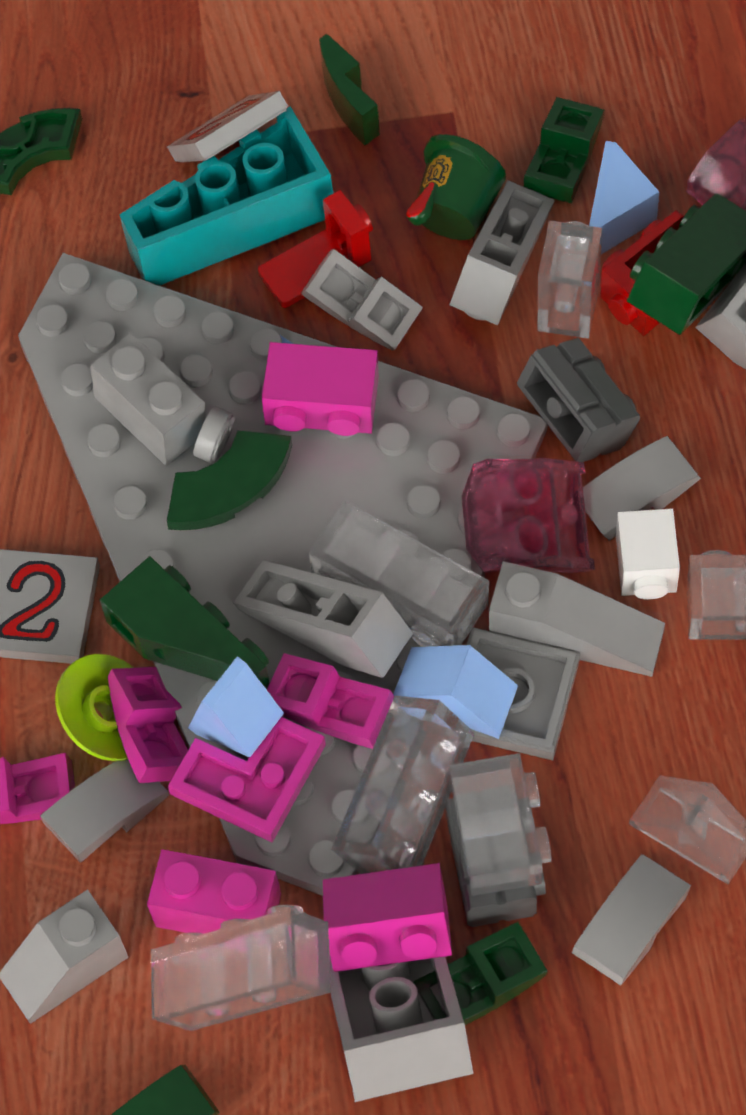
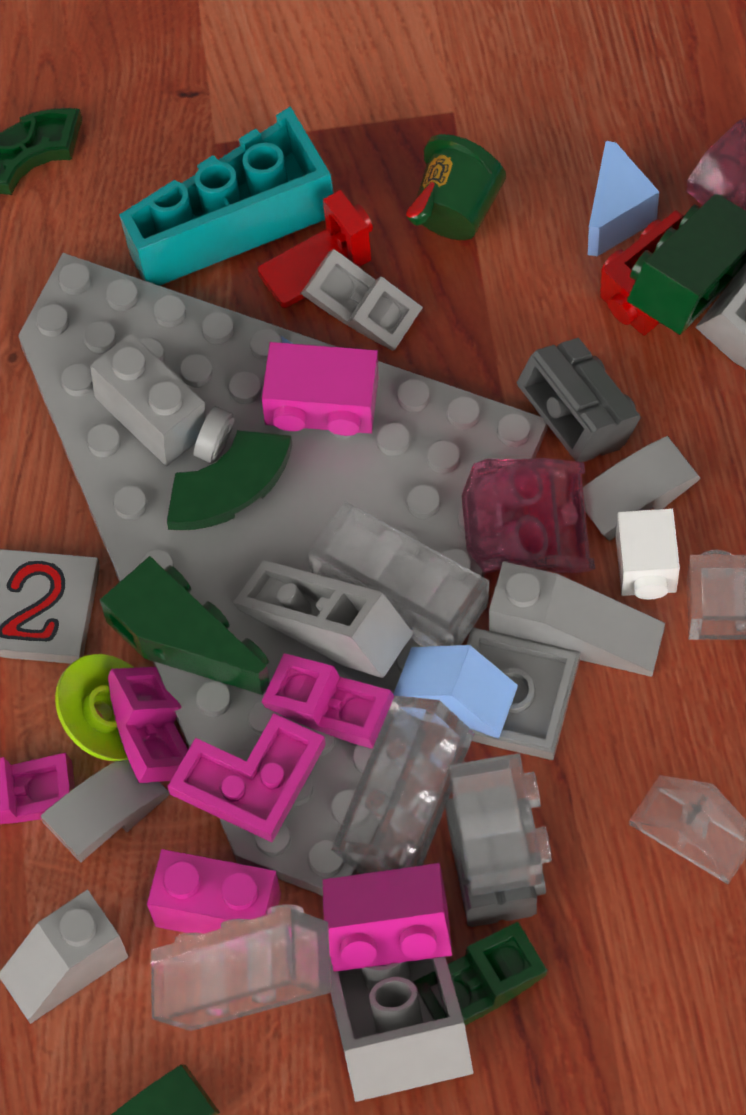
light grey tile [167,91,288,162] -> none
light blue slope [188,656,284,757] -> none
dark green slope [319,34,380,145] -> none
light grey slope [449,181,555,325] -> none
dark green slope [523,97,605,203] -> none
clear brick [537,220,602,339] -> none
light grey slope [572,854,691,985] -> none

